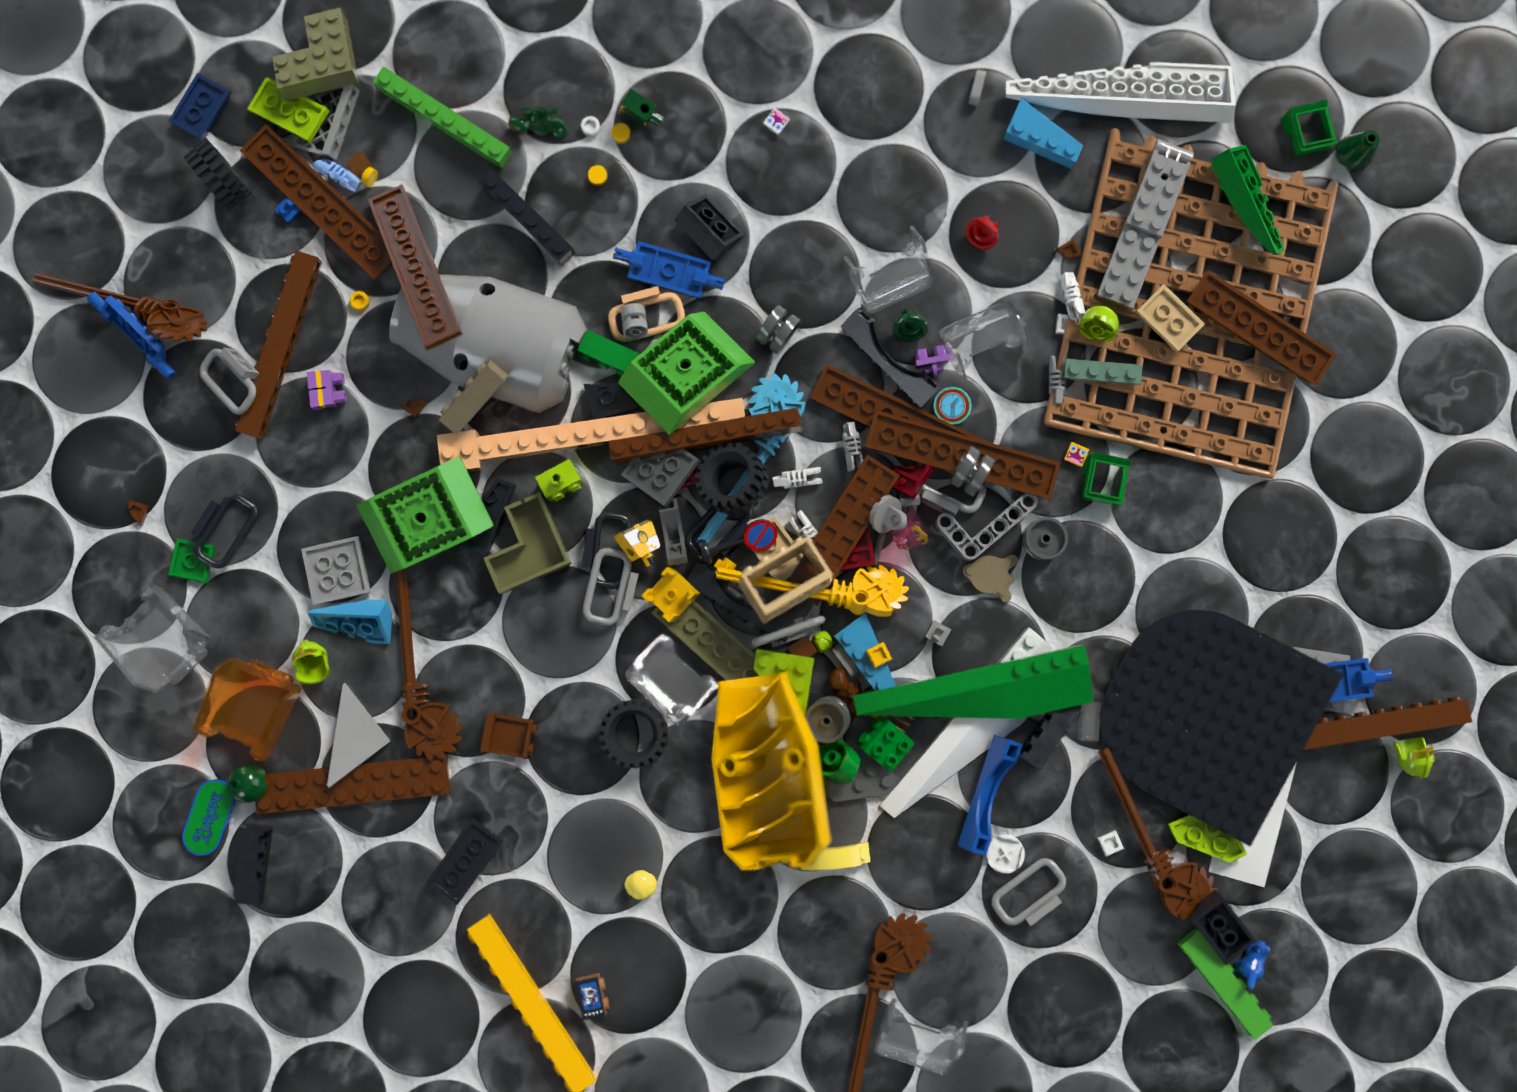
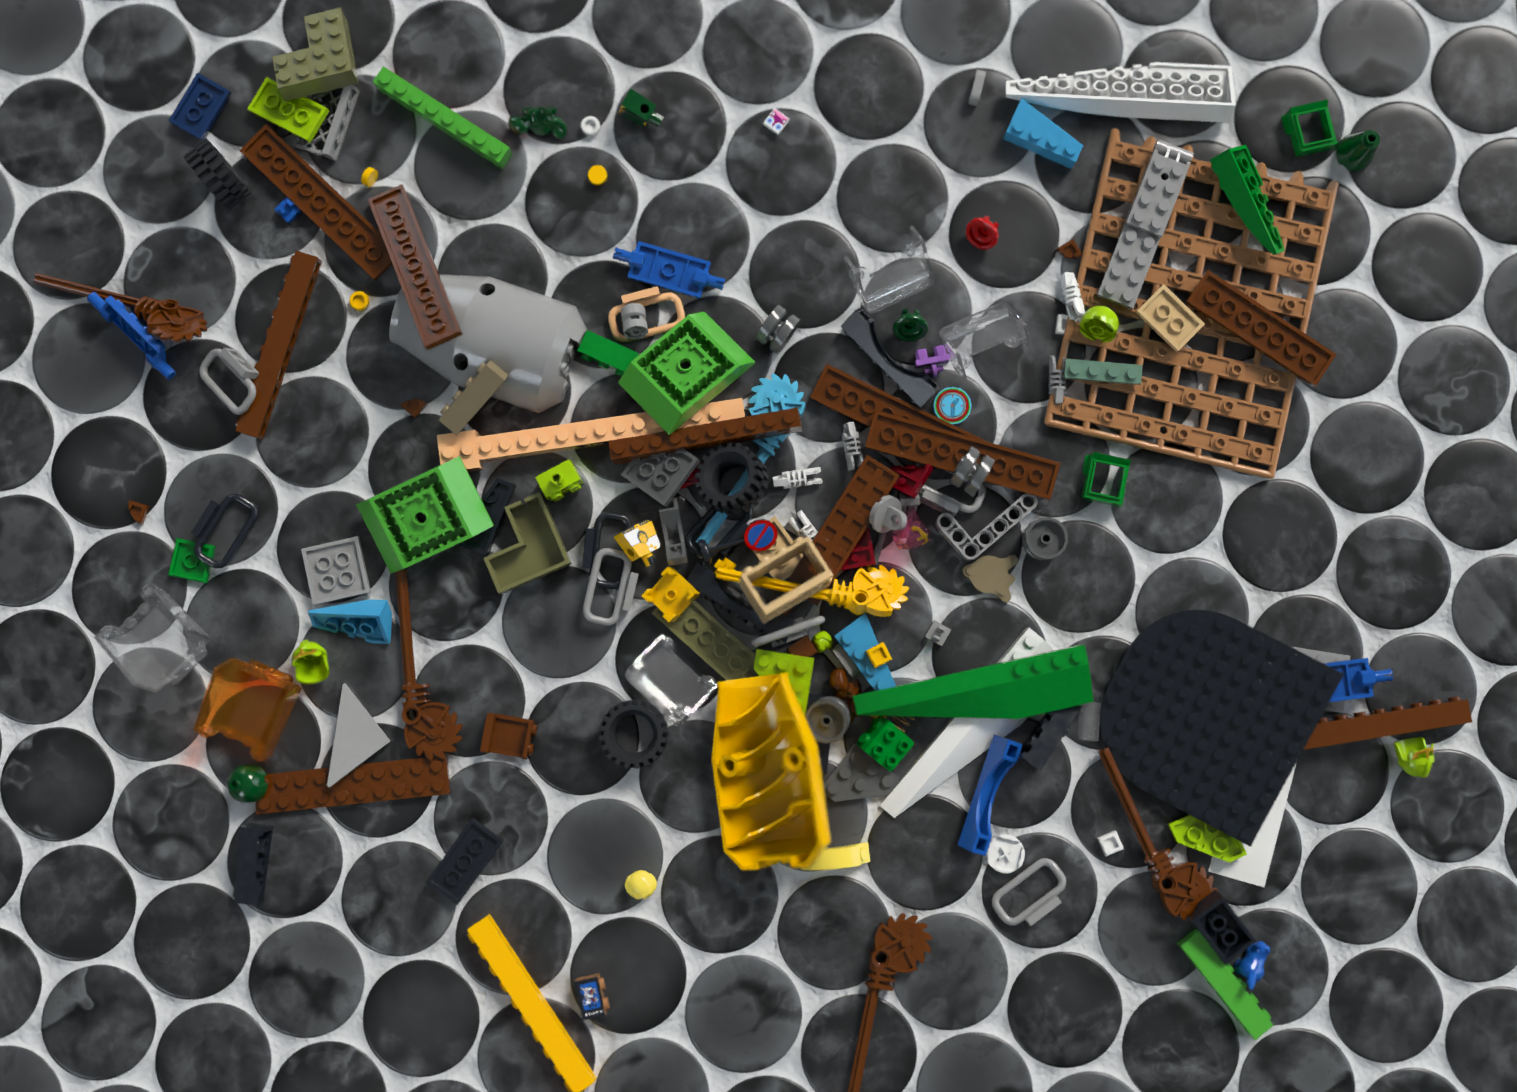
green tile [182,779,236,856] -> none
medium lavender hips [307,370,347,411] -> none
light blue hinge [313,158,361,192] -> none
clear orange tile [346,151,374,178] -> none
black arch [478,169,575,266] -> none
black wing [583,383,642,420] -> none
yellow tile [611,123,631,143] -> none
black slope [674,194,744,261] -> none
green brick [818,739,861,784] -> none
clear windscreen [875,998,968,1074] -> none
tile [1063,442,1089,467] -> none

